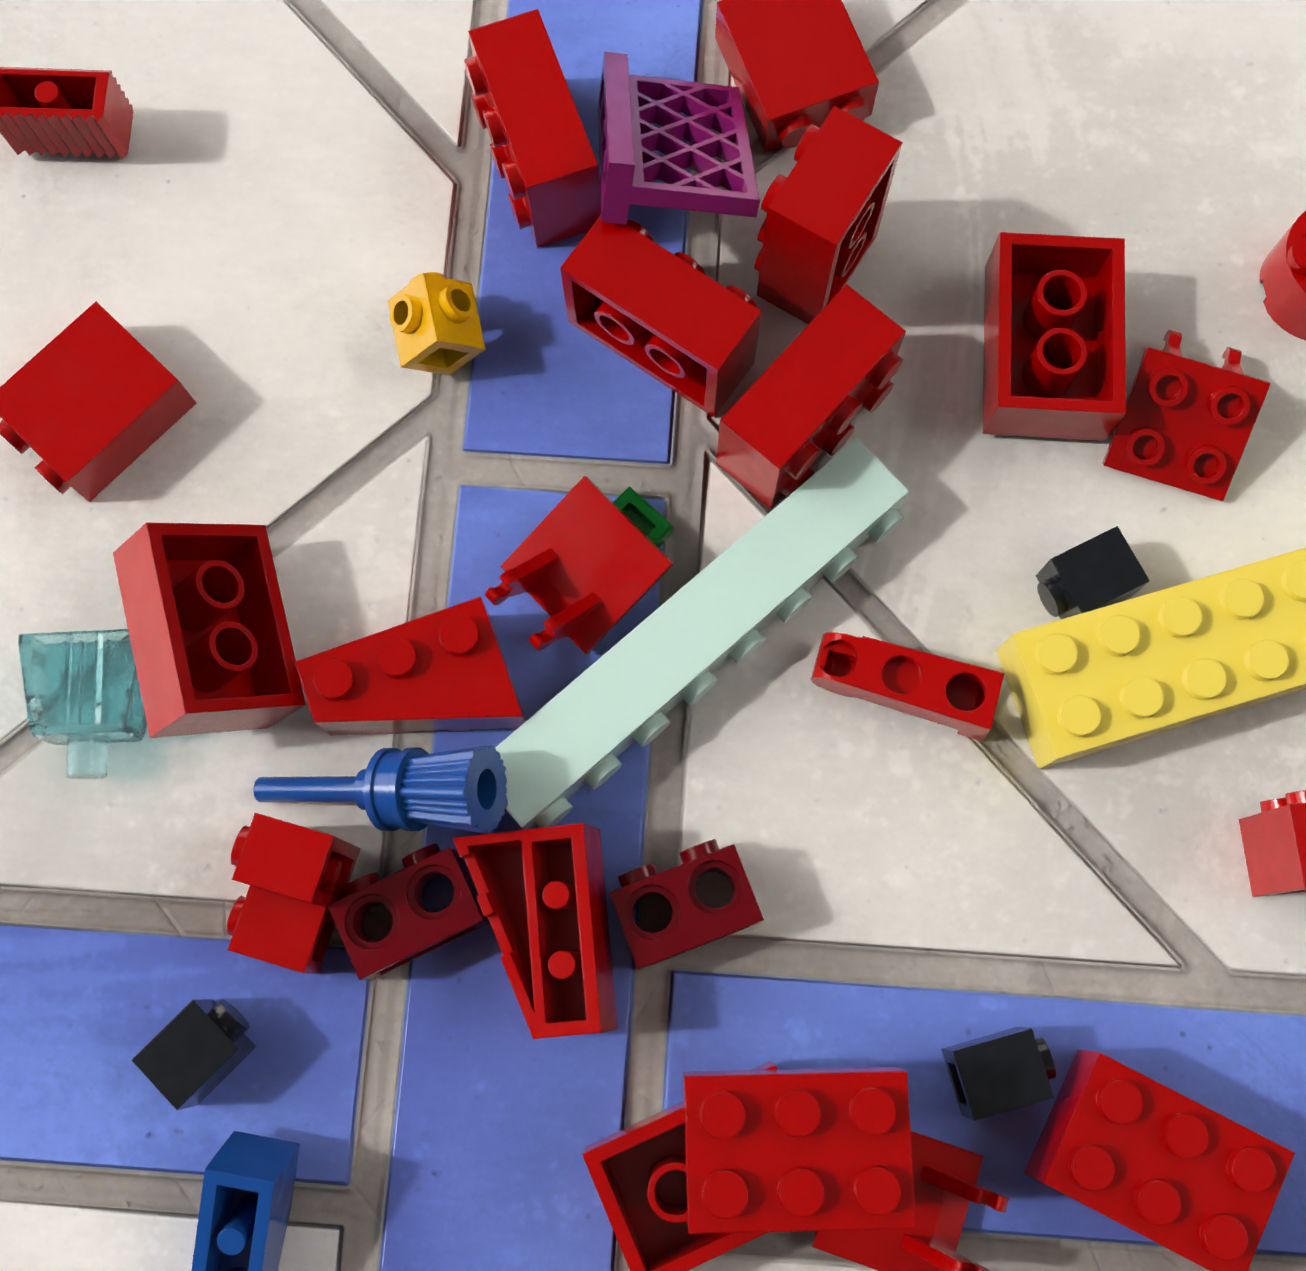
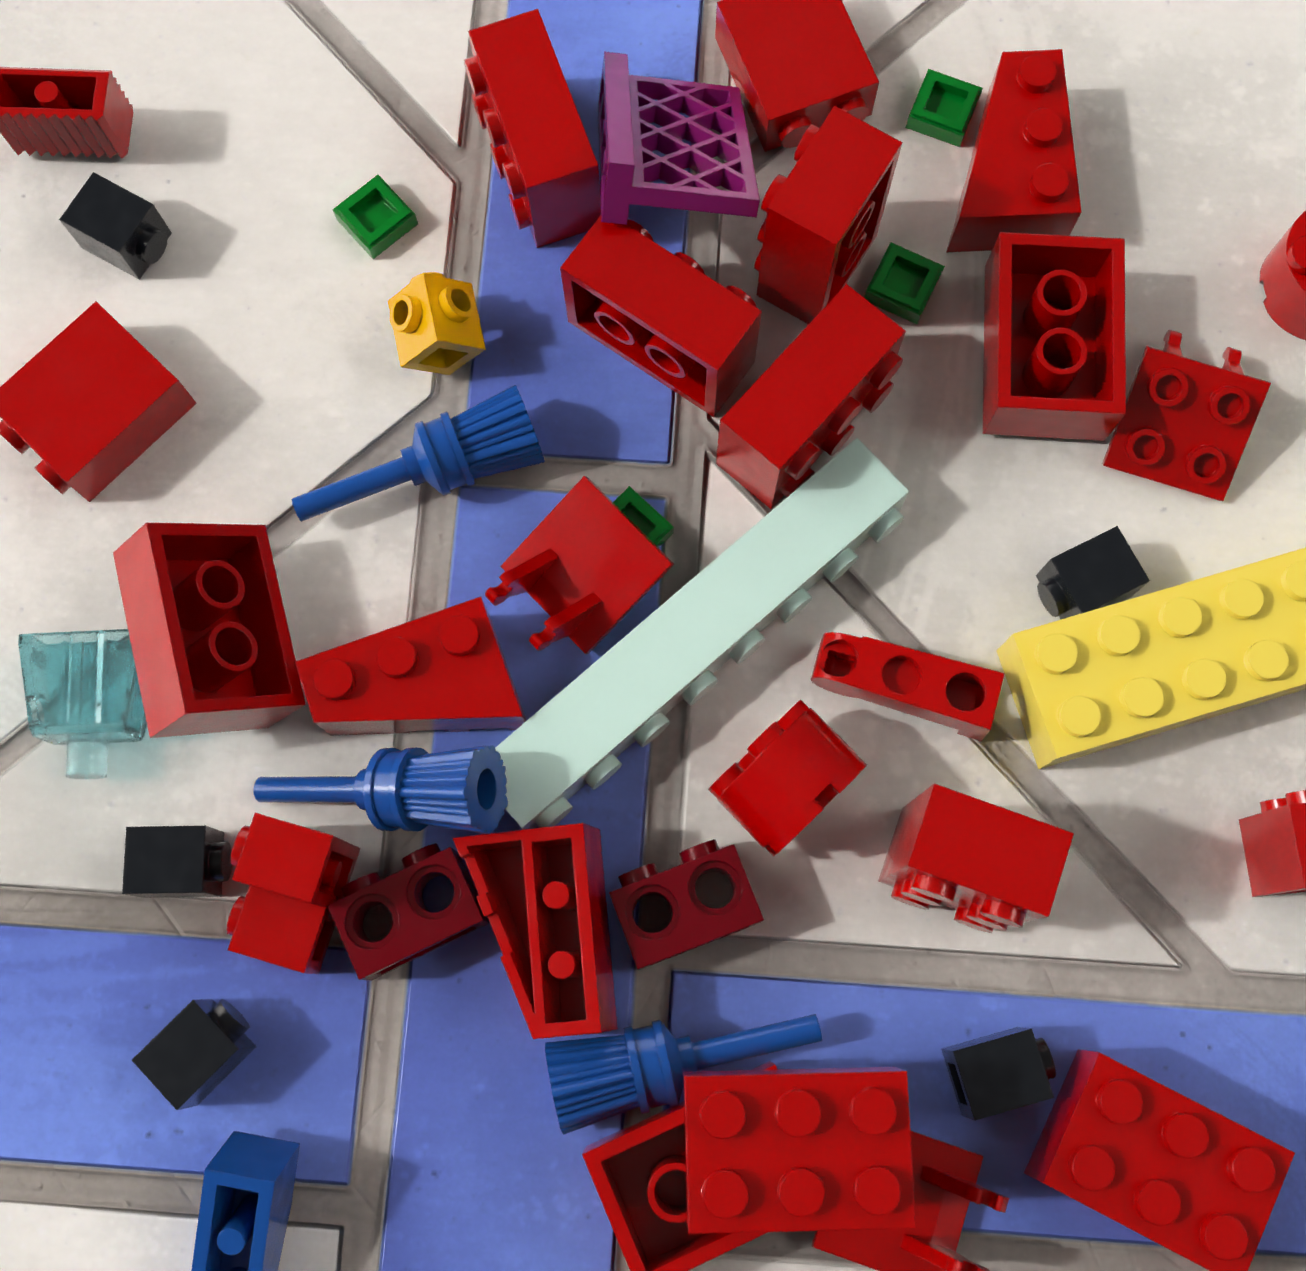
none -> black brick [59,172,172,280]
none -> black brick [122,825,232,898]
none -> blue piece [291,385,545,522]
none -> green tile [332,175,418,259]
none -> blue piece [545,1014,822,1135]
none -> red brick [708,700,867,857]
none -> green tile [864,242,945,324]
none -> red brick [878,783,1074,933]
none -> green tile [905,69,983,147]
none -> red wedge [946,49,1082,253]

